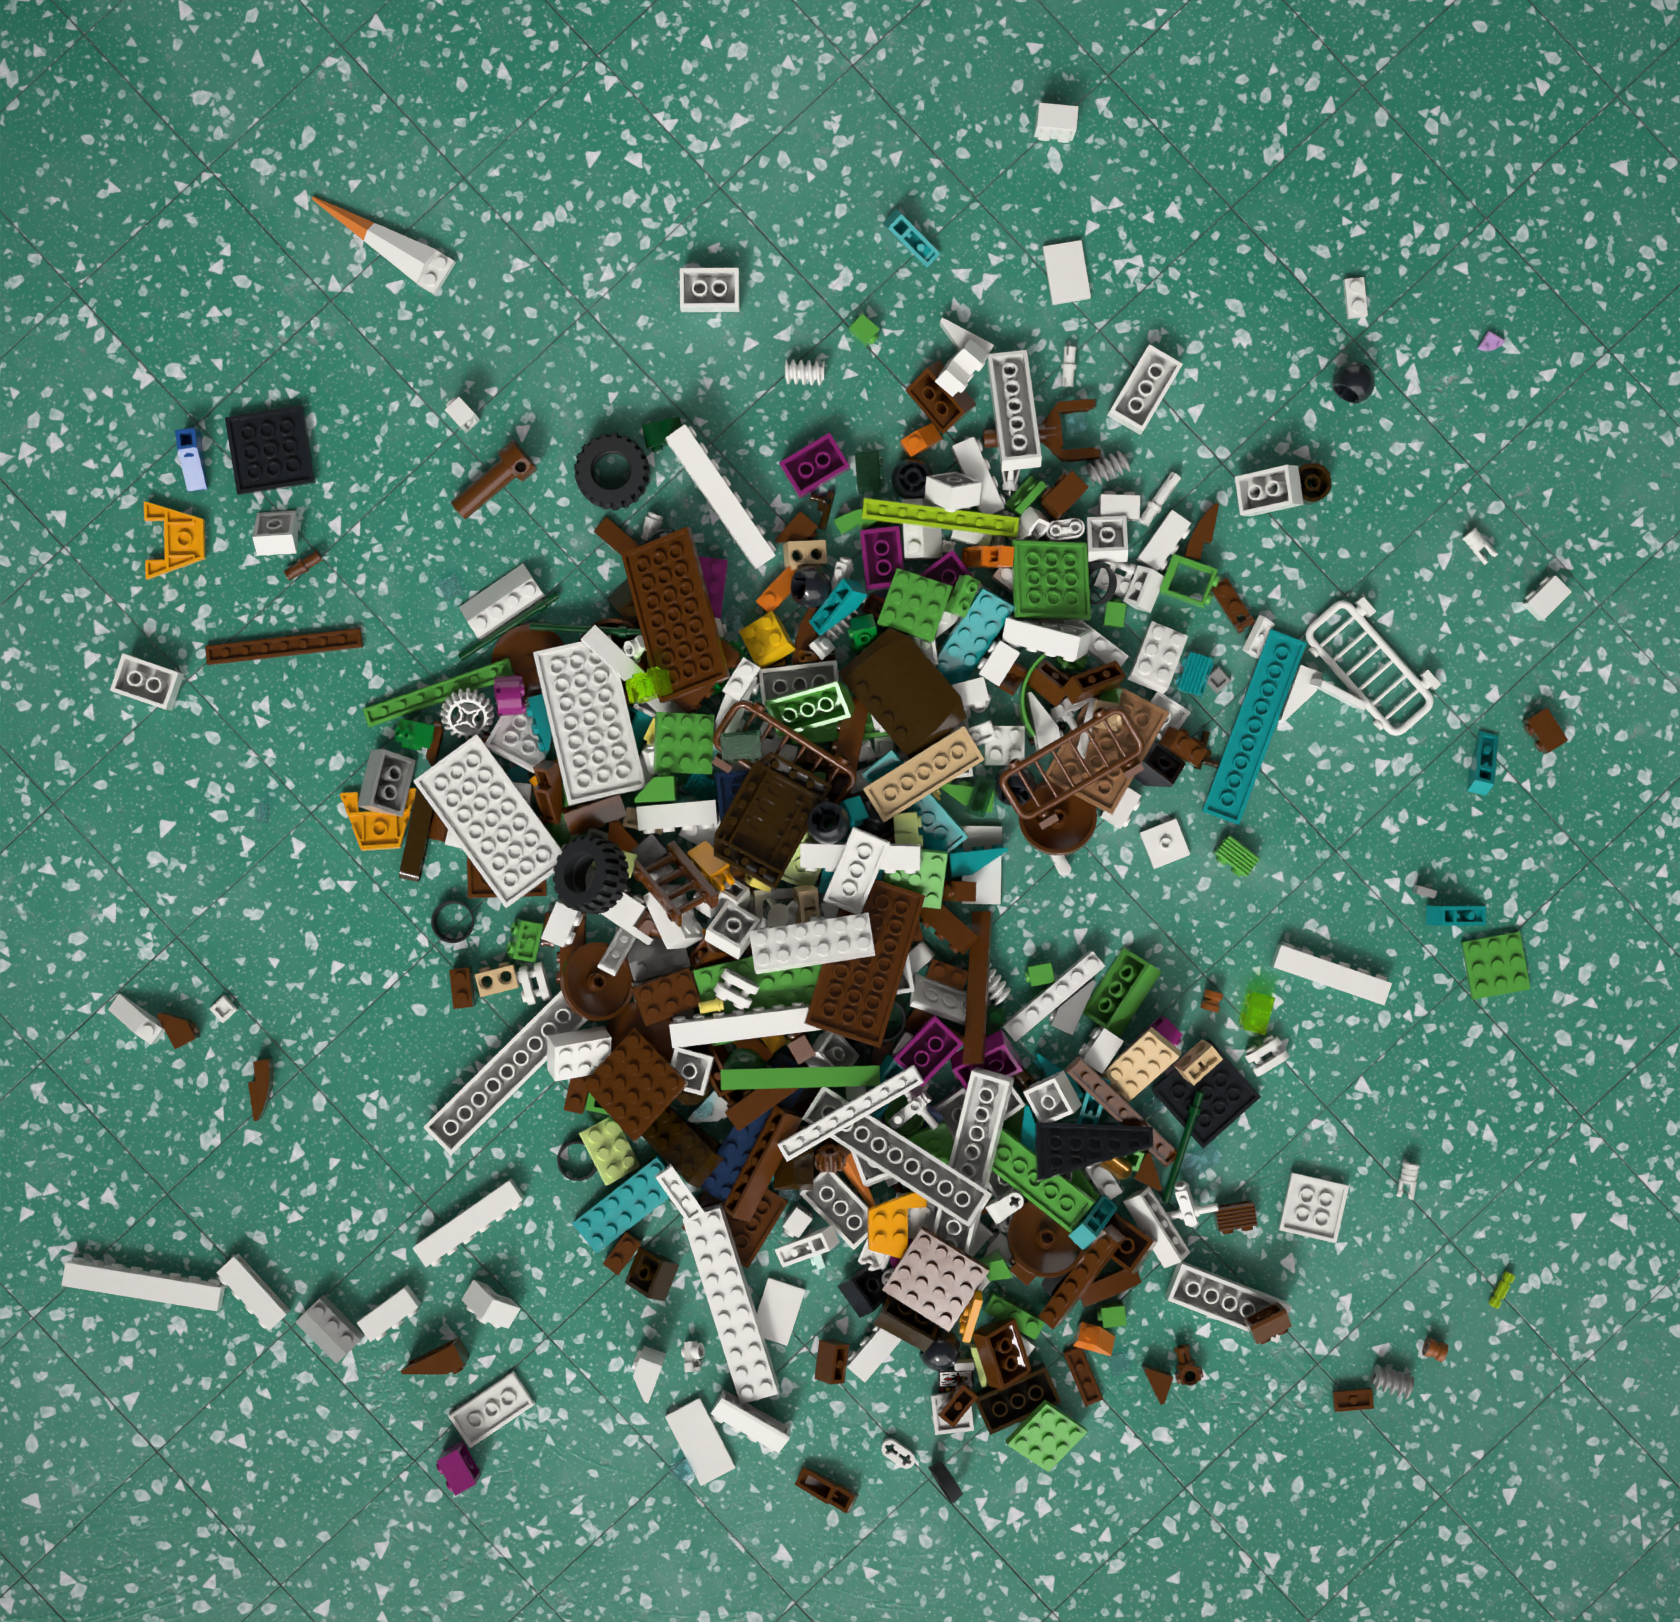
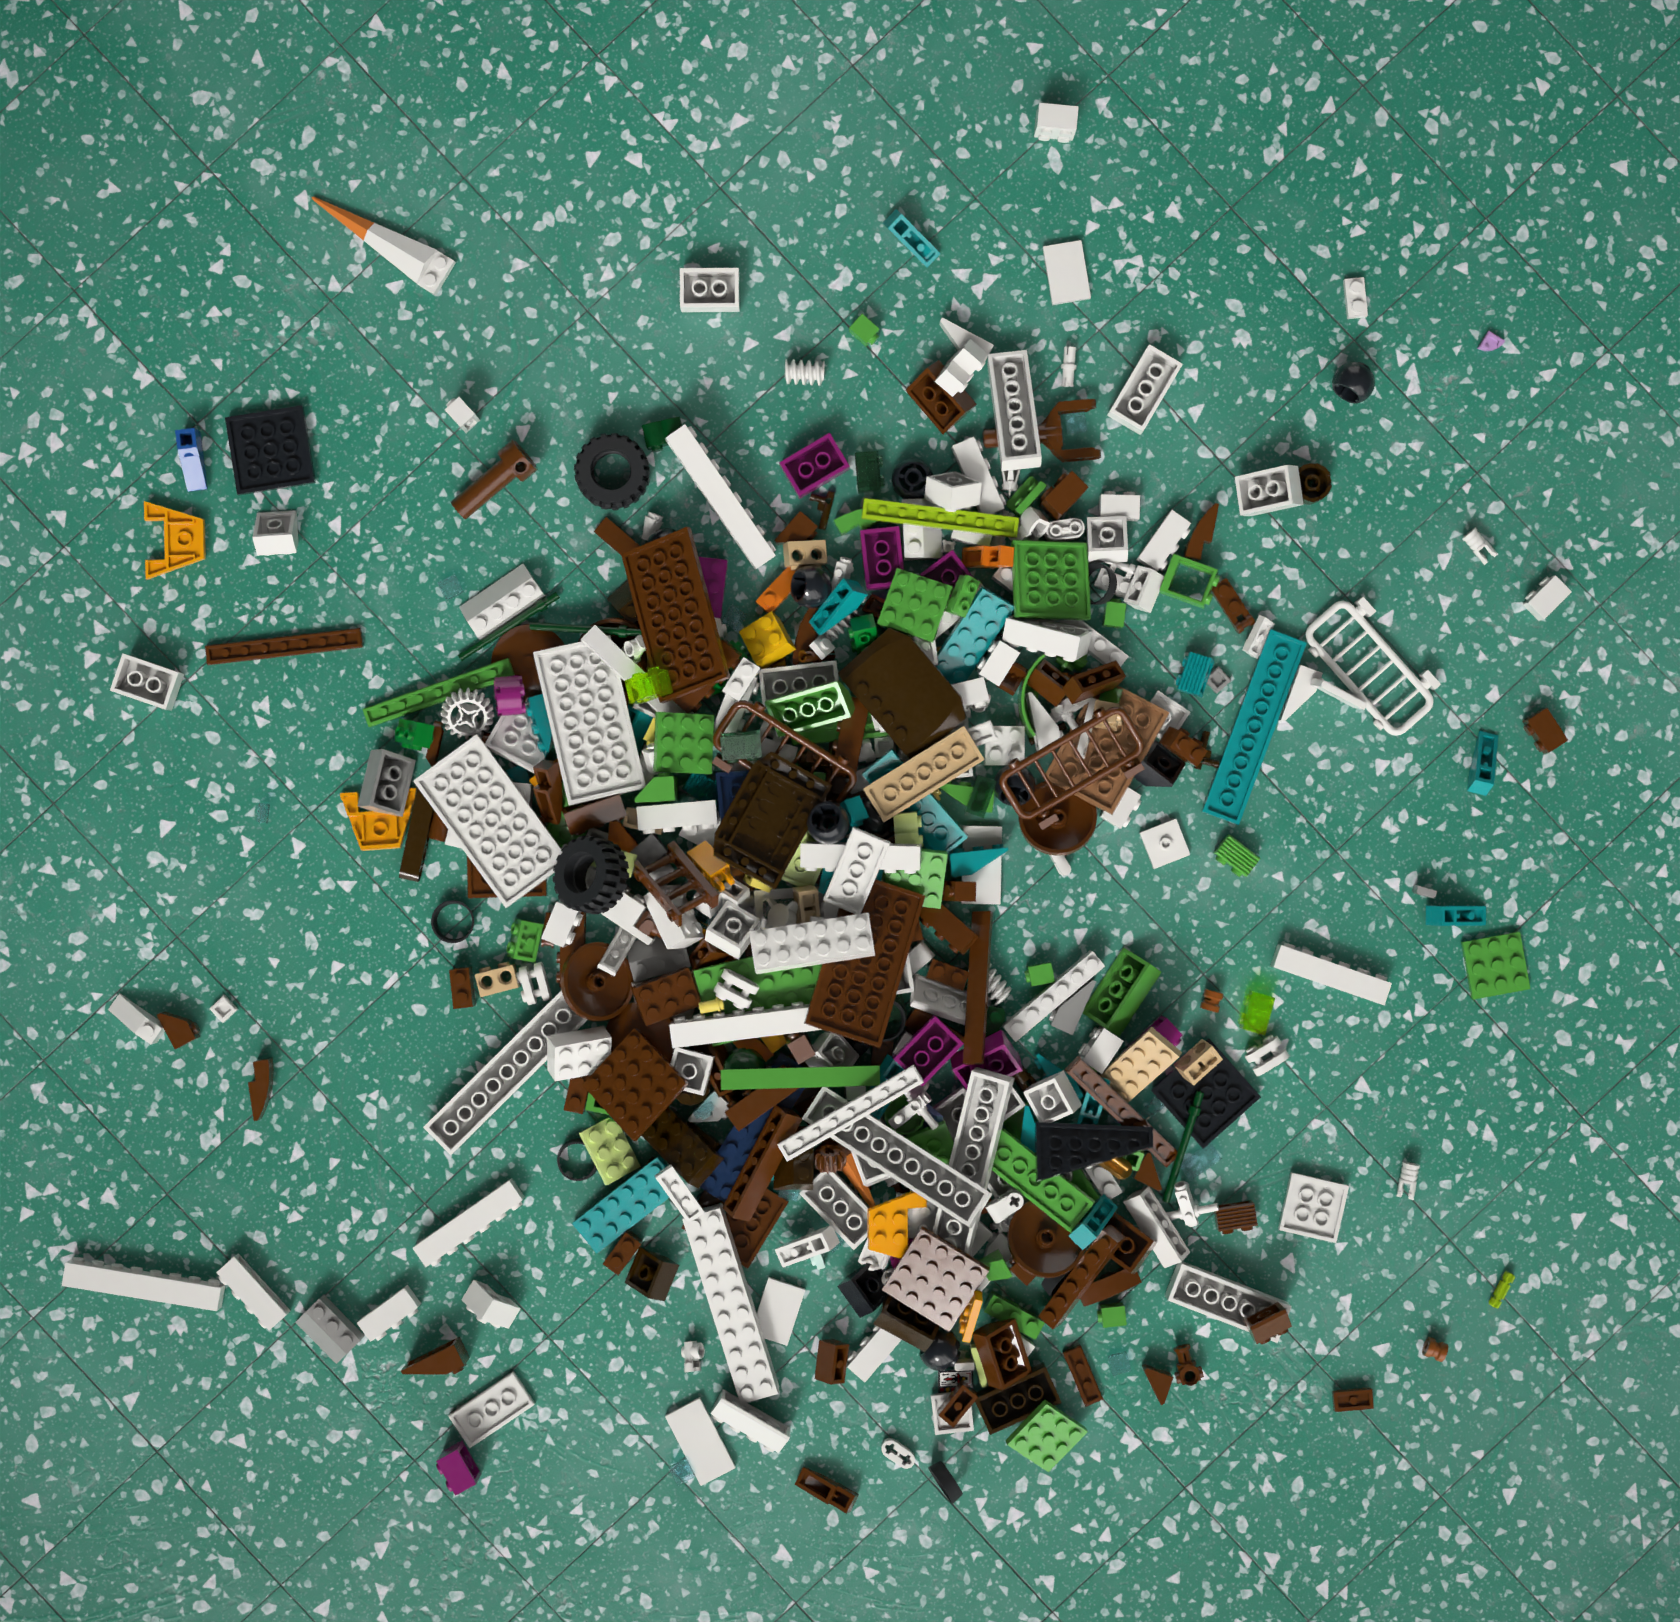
reddish brown pin [283,550,323,581] -> none
white slope [631,1346,666,1403] -> none
white brick [783,1202,813,1238] -> none
orange slope [900,423,943,459] -> none
orange slope [1073,1322,1115,1356] -> none
light grey piece [1086,451,1131,486] -> none
white brick [1128,621,1188,694] -> none
white pin [1138,472,1181,527] -> none
light grey piece [1370,1364,1415,1399] -> none

